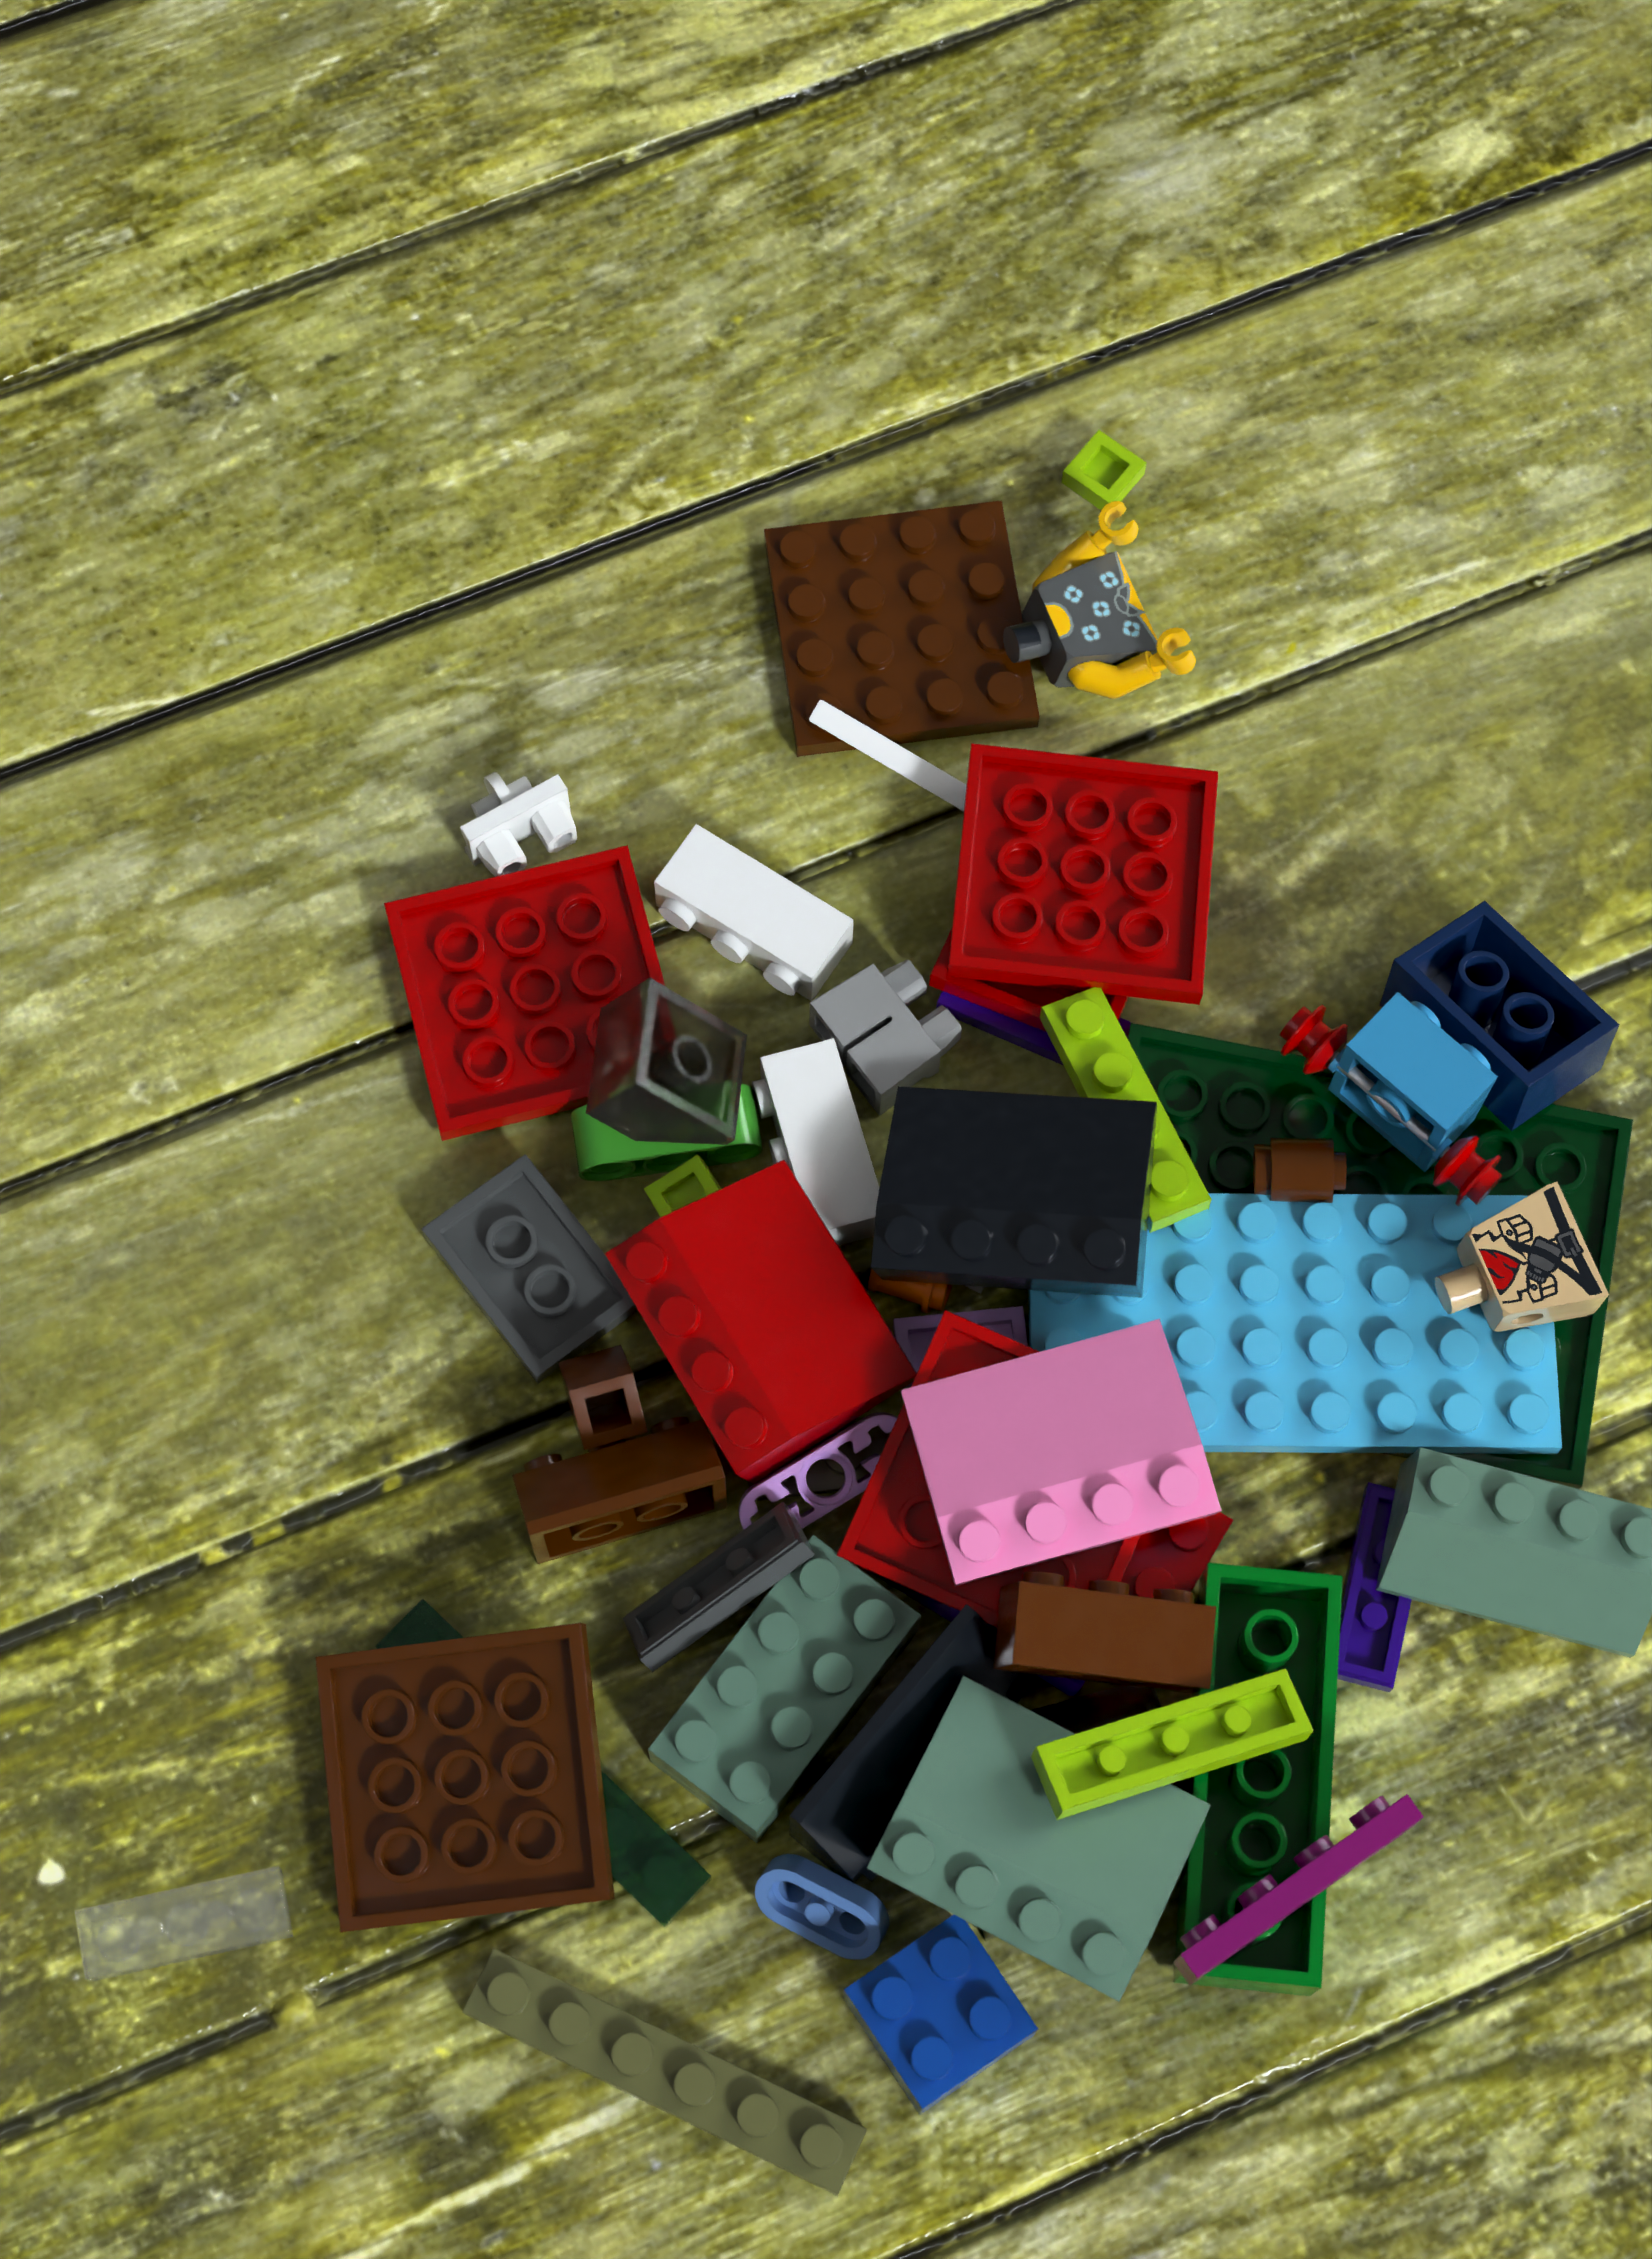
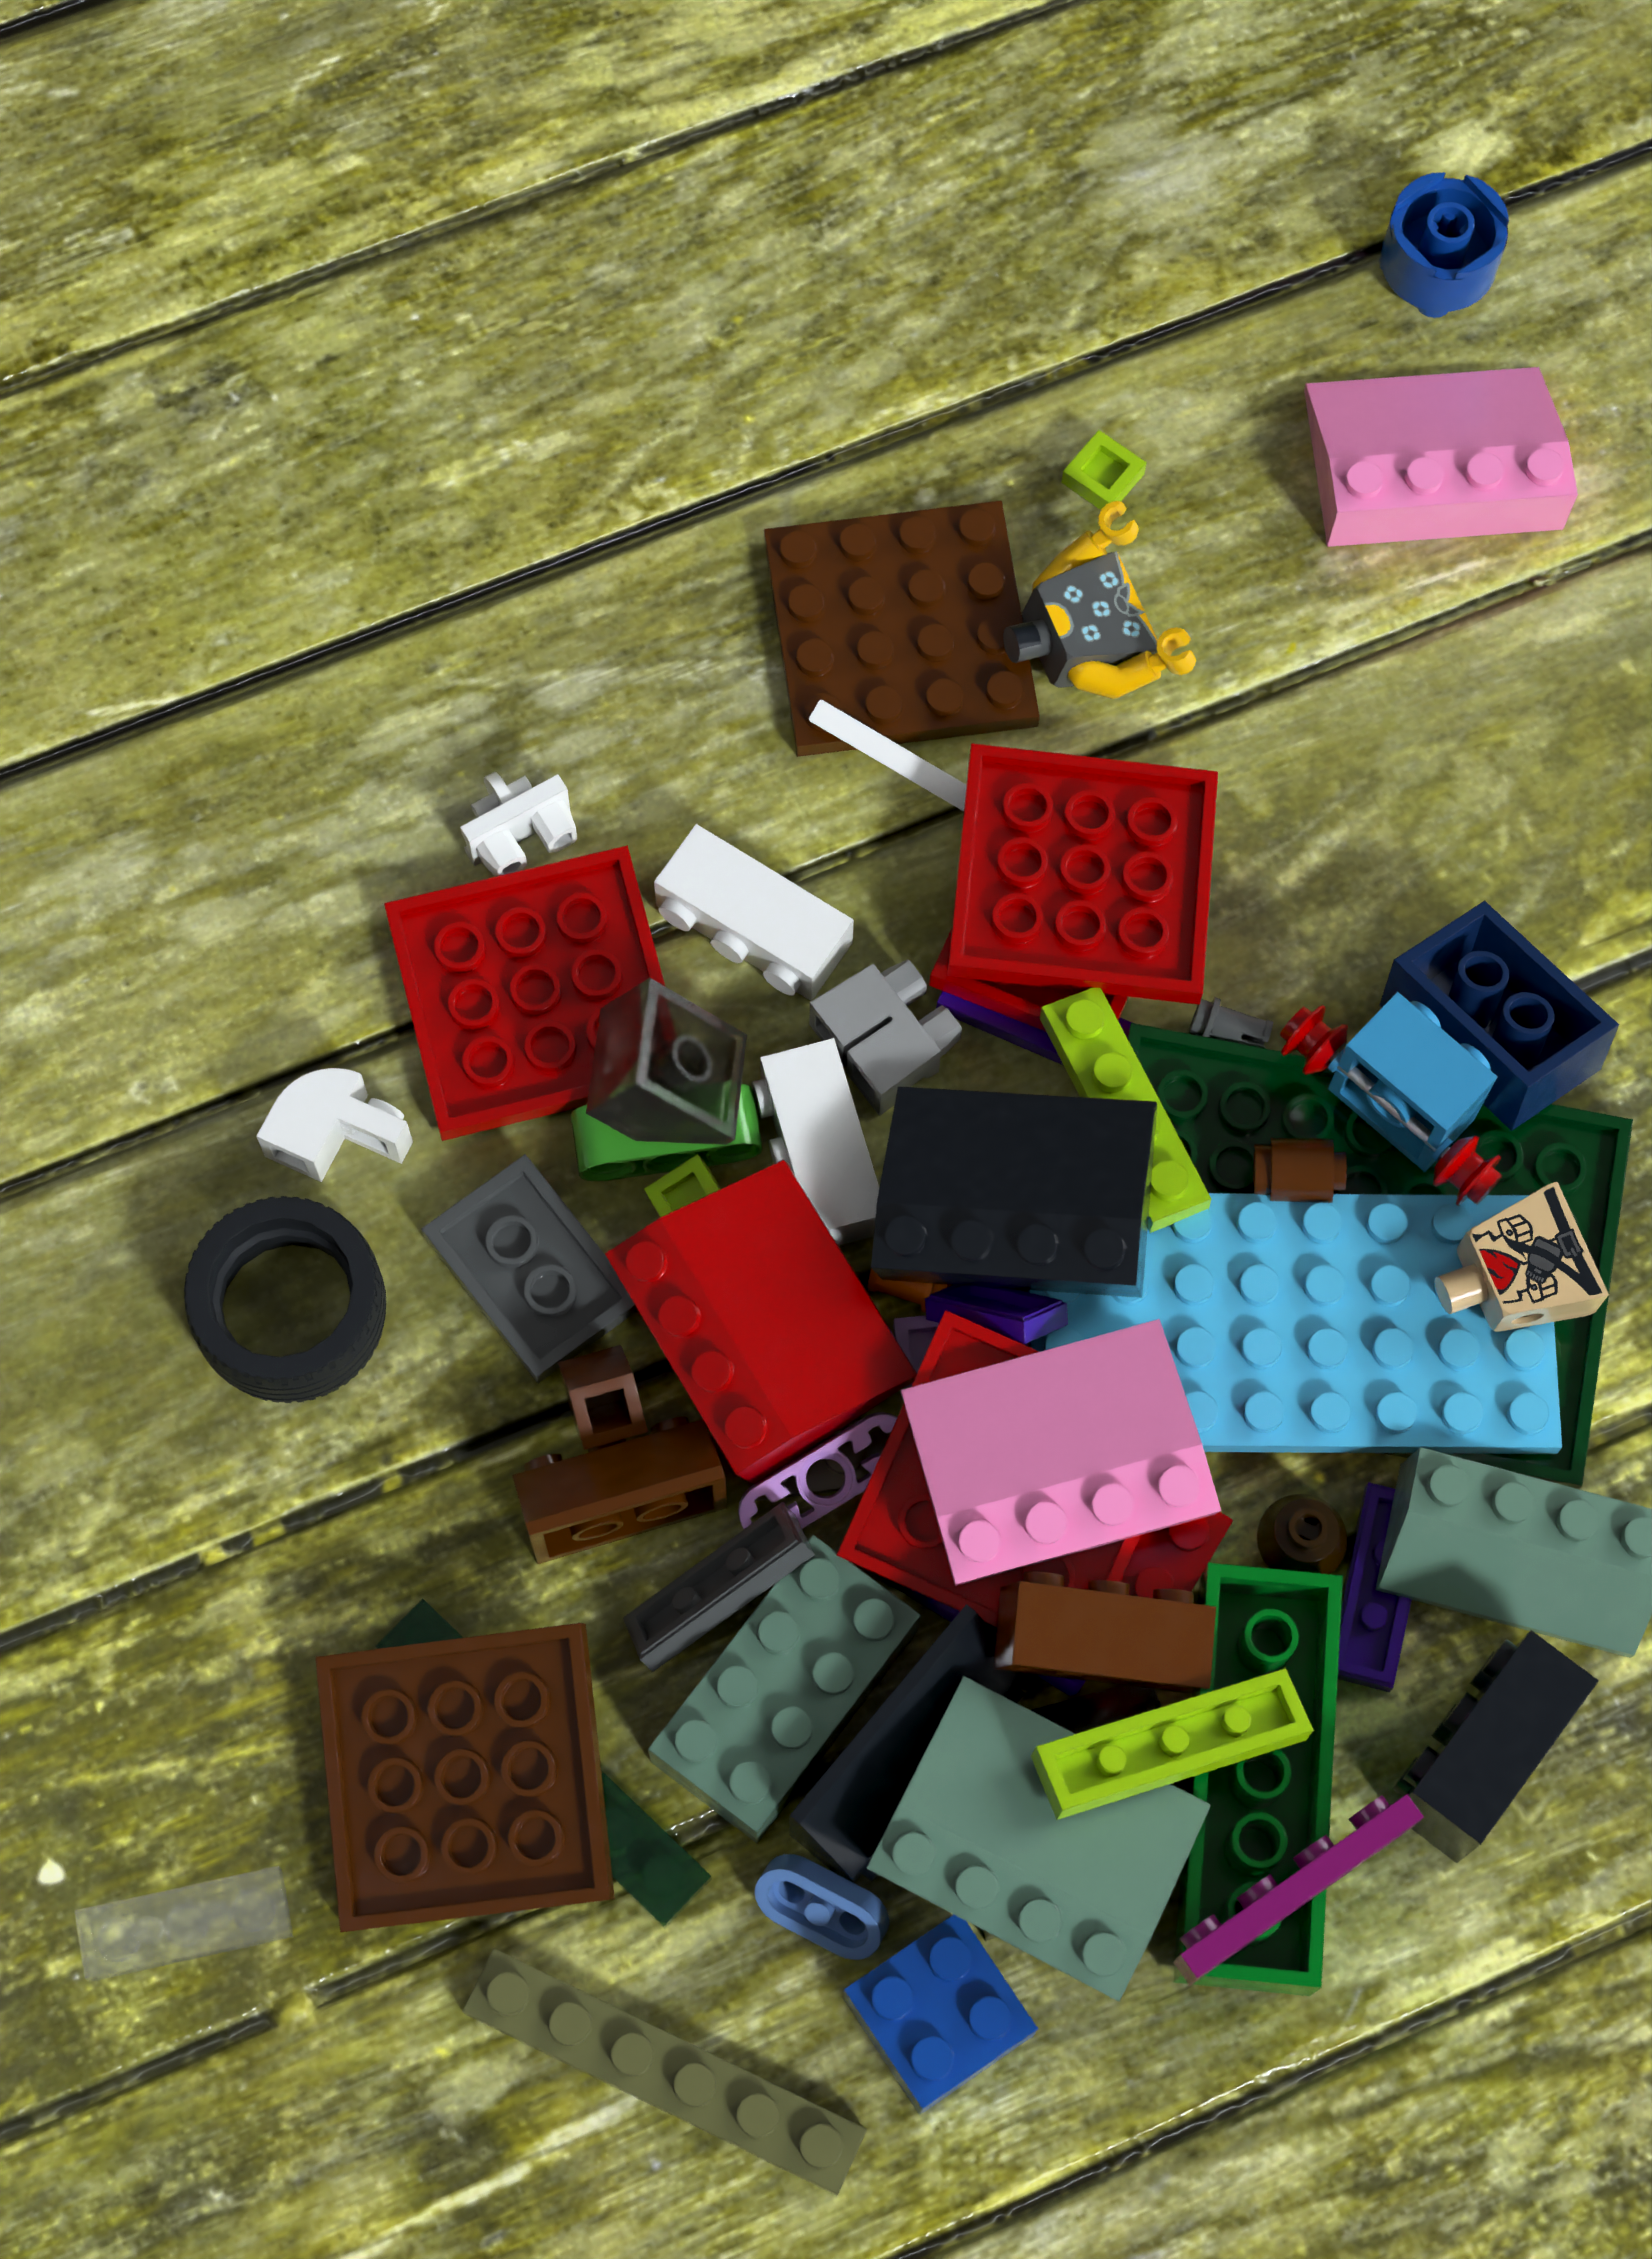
none -> black tyre [184,1196,386,1403]
none -> white brick [256,1068,413,1182]
none -> dark purple tile [925,1285,1068,1344]
none -> dark grey pin [1188,997,1273,1048]
none -> dark brown cone [1257,1494,1347,1574]
none -> bright pink slope [1304,367,1578,547]
none -> blue brick [1379,172,1509,318]
none -> black brick [1393,1630,1599,1863]

